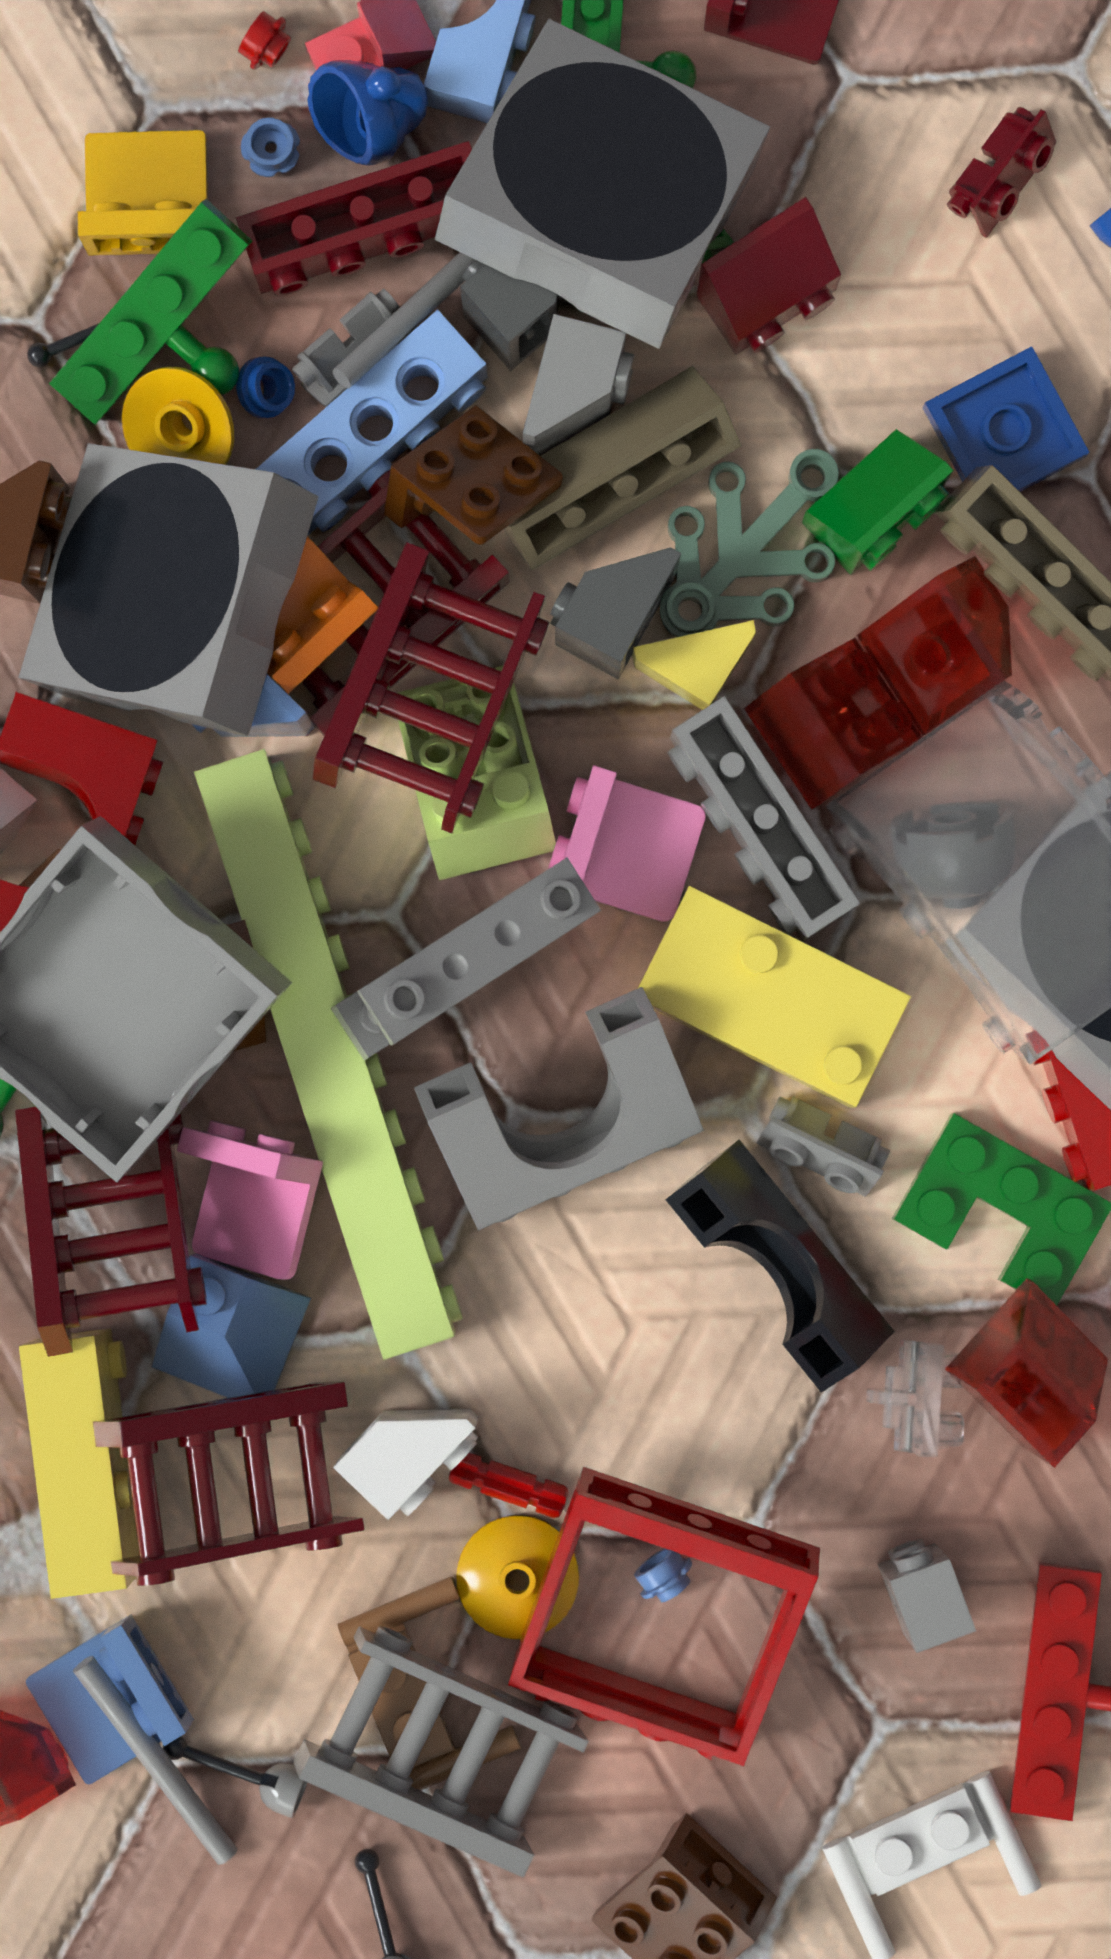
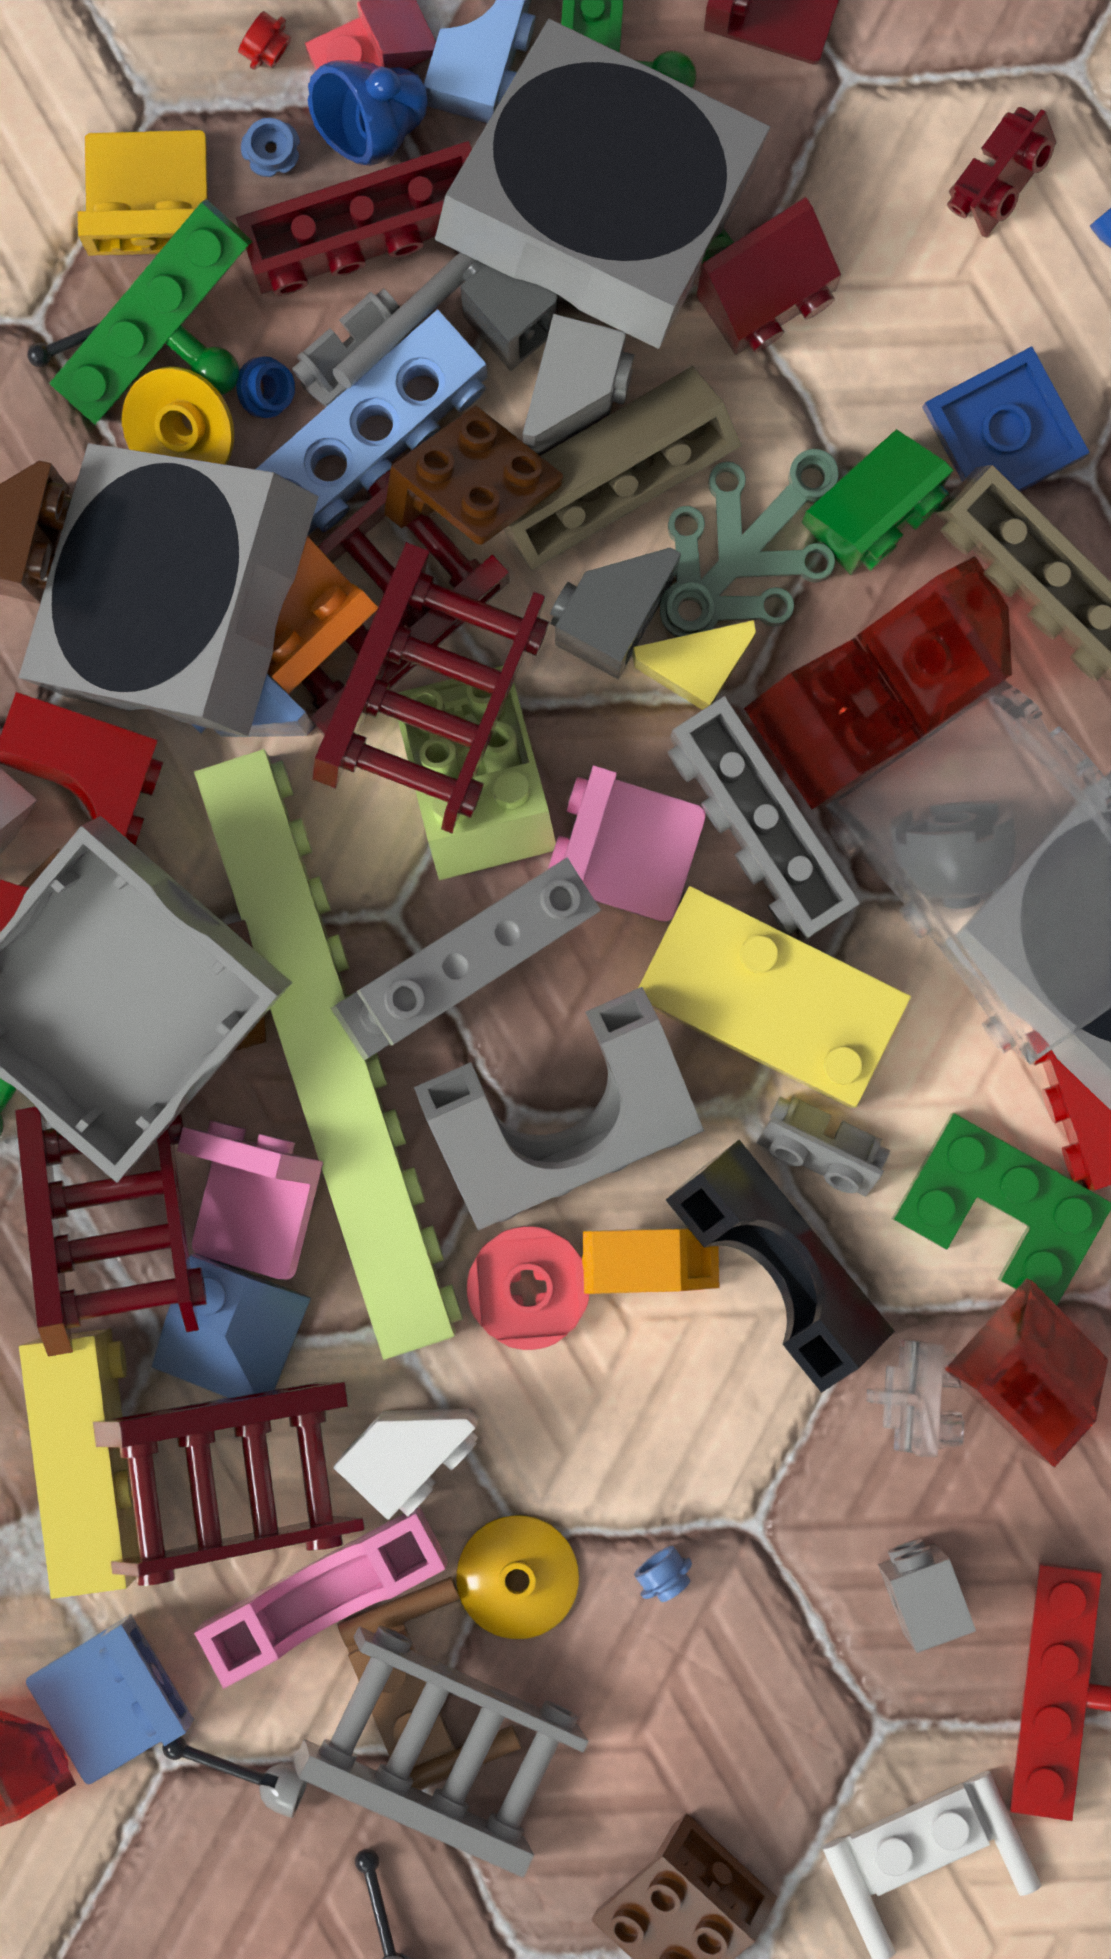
light grey bar [73,1656,238,1865] -> none
red axle [449,1452,568,1518] -> none
red window [508,1466,820,1766] -> none
none -> bright pink arch [194,1506,448,1689]
none -> coral plate [467,1226,589,1350]
none -> light orange slope [582,1228,720,1294]

